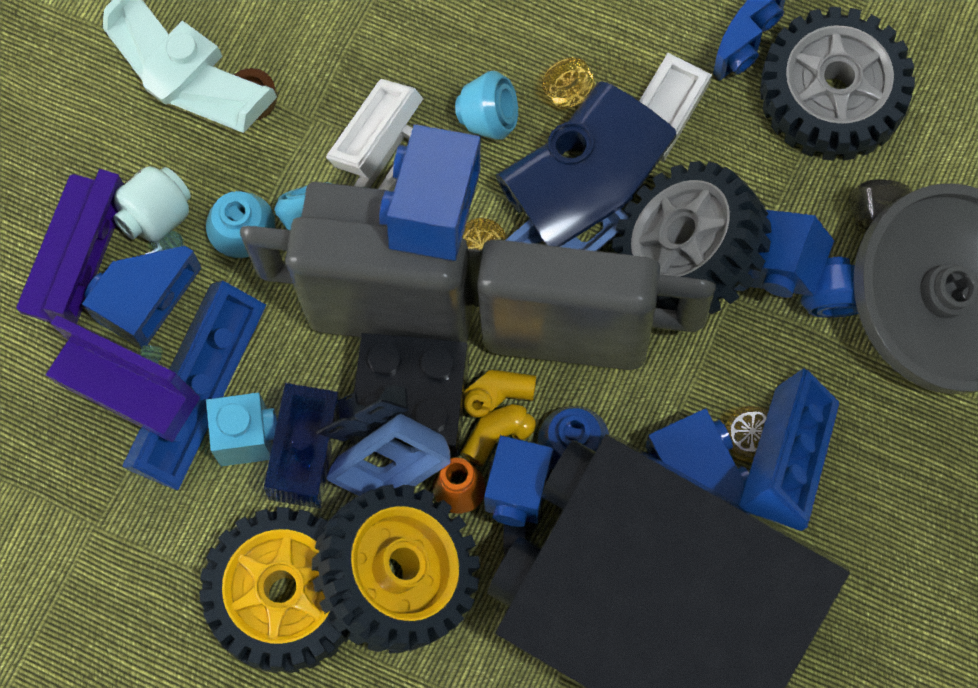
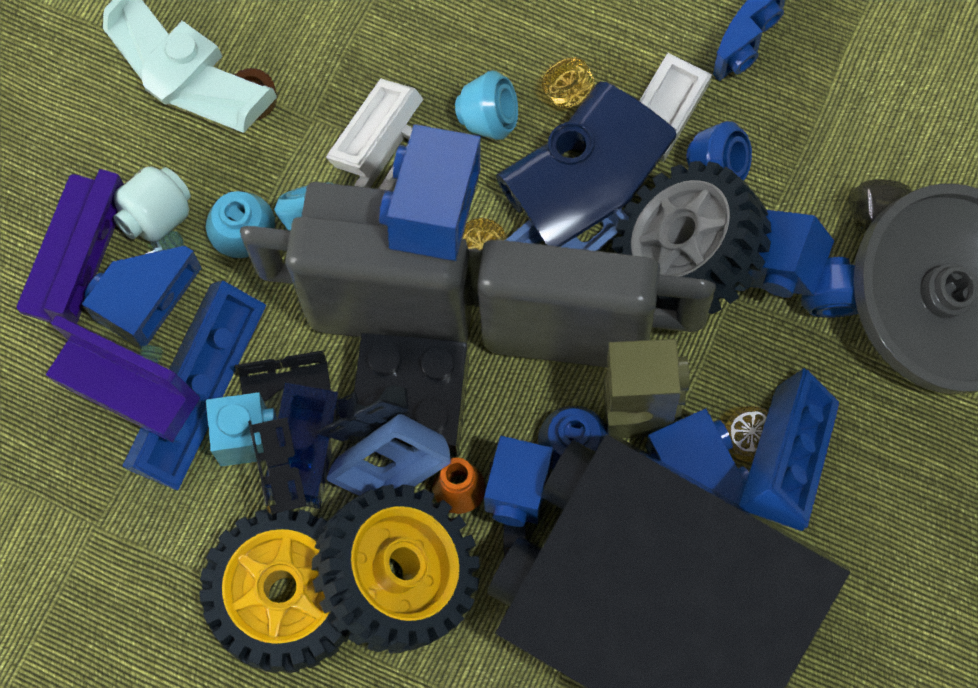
yellow arm [460,404,536,466] -> none
yellow arm [463,370,537,418] -> none
wheel [760,7,915,161] -> none
none -> black piece [235,350,333,405]
none -> black piece [248,417,307,515]
none -> olive arch [603,339,690,438]
none -> blue cone [686,121,752,181]

